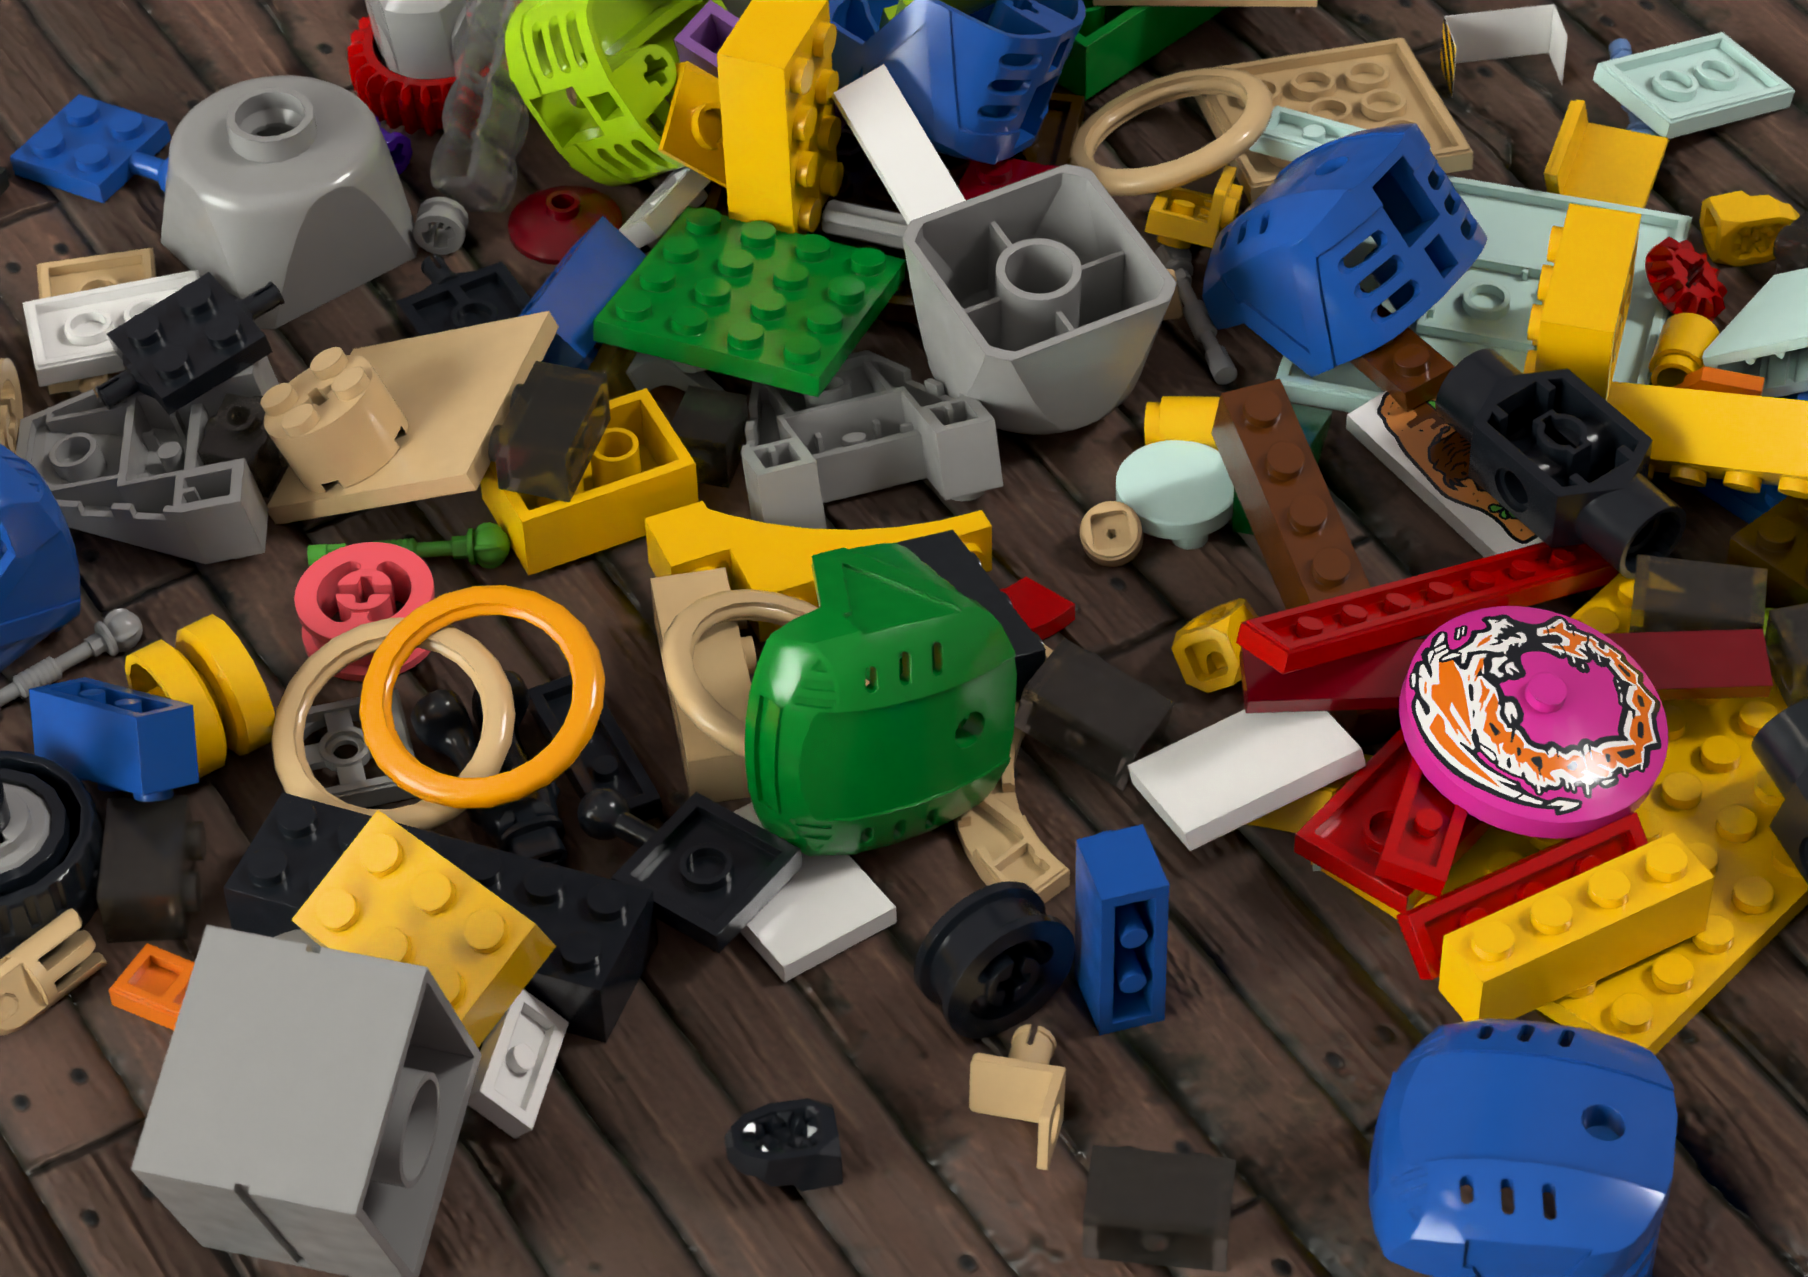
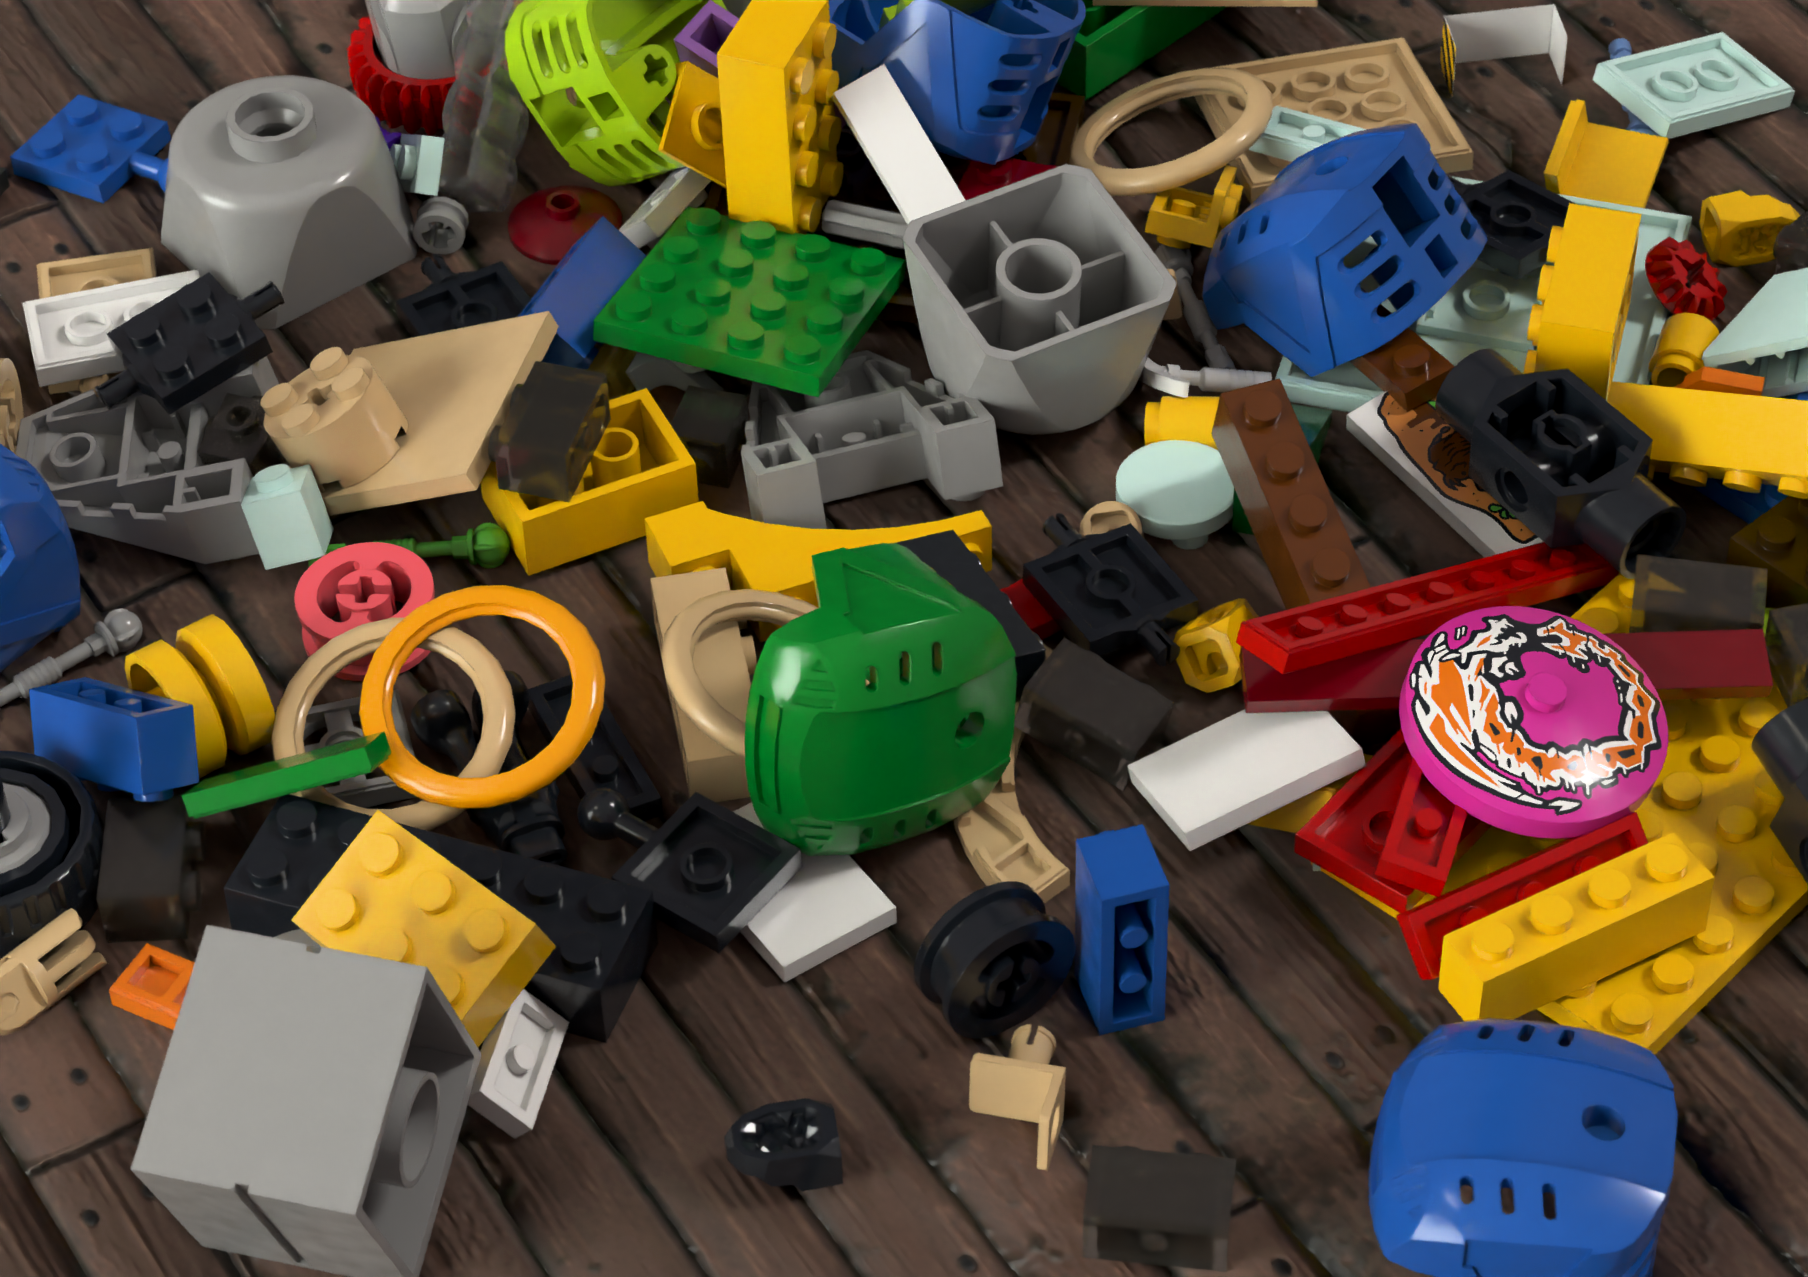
none -> green tile [182,731,392,819]
none -> light aqua brick [241,464,334,570]
none -> light aqua plate [390,134,445,196]
none -> black plate [1022,513,1199,666]
none -> white piece [1138,357,1272,398]
none -> black plate [1446,170,1576,280]

